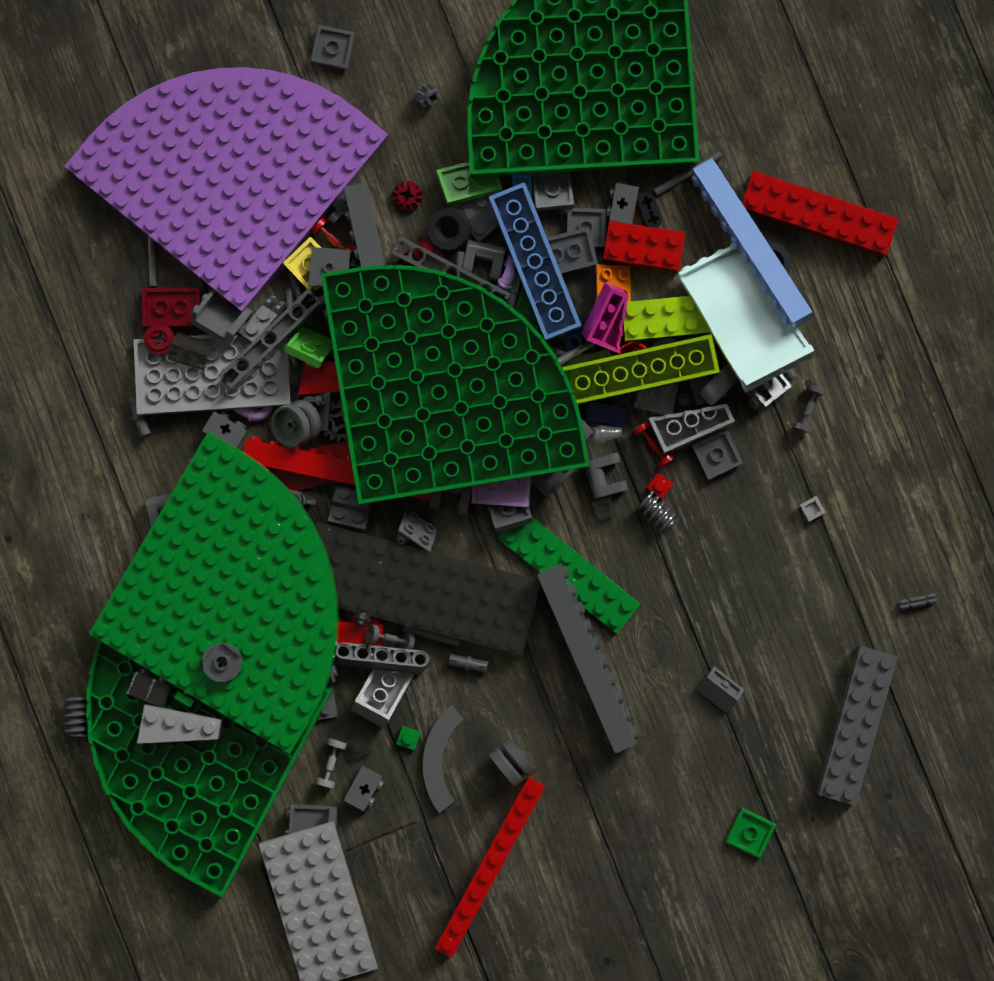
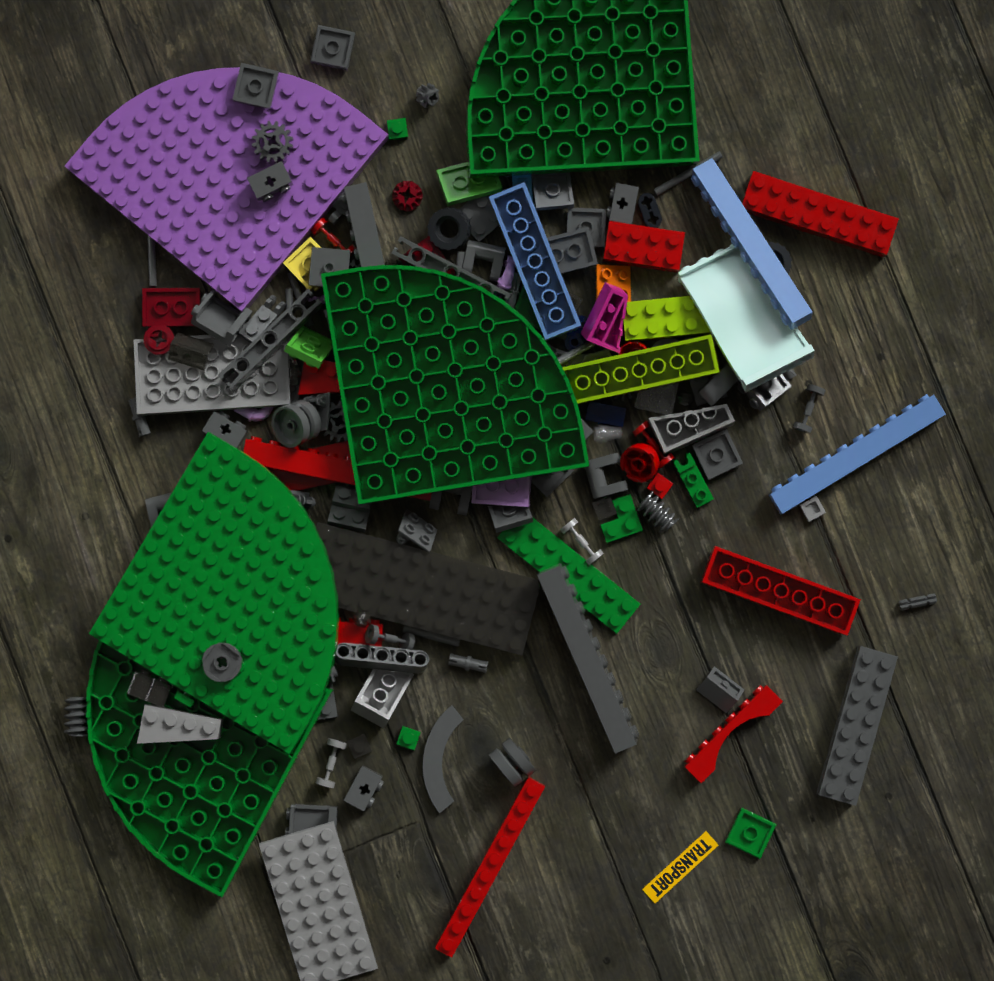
none -> dark grey plate [232,63,279,110]
none -> dark grey brick [247,161,293,202]
none -> dark grey gear [252,121,294,163]
none -> green plate [387,118,408,140]
none -> light grey wheel [560,518,604,565]
none -> green plate [600,494,643,543]
none -> red cylinder [620,443,660,483]
none -> yellow sticker [642,831,719,903]
none -> green plate [672,452,714,508]
none -> red arch [684,685,783,783]
none -> red brick [700,546,861,636]
none -> medium blue brick [769,394,946,515]

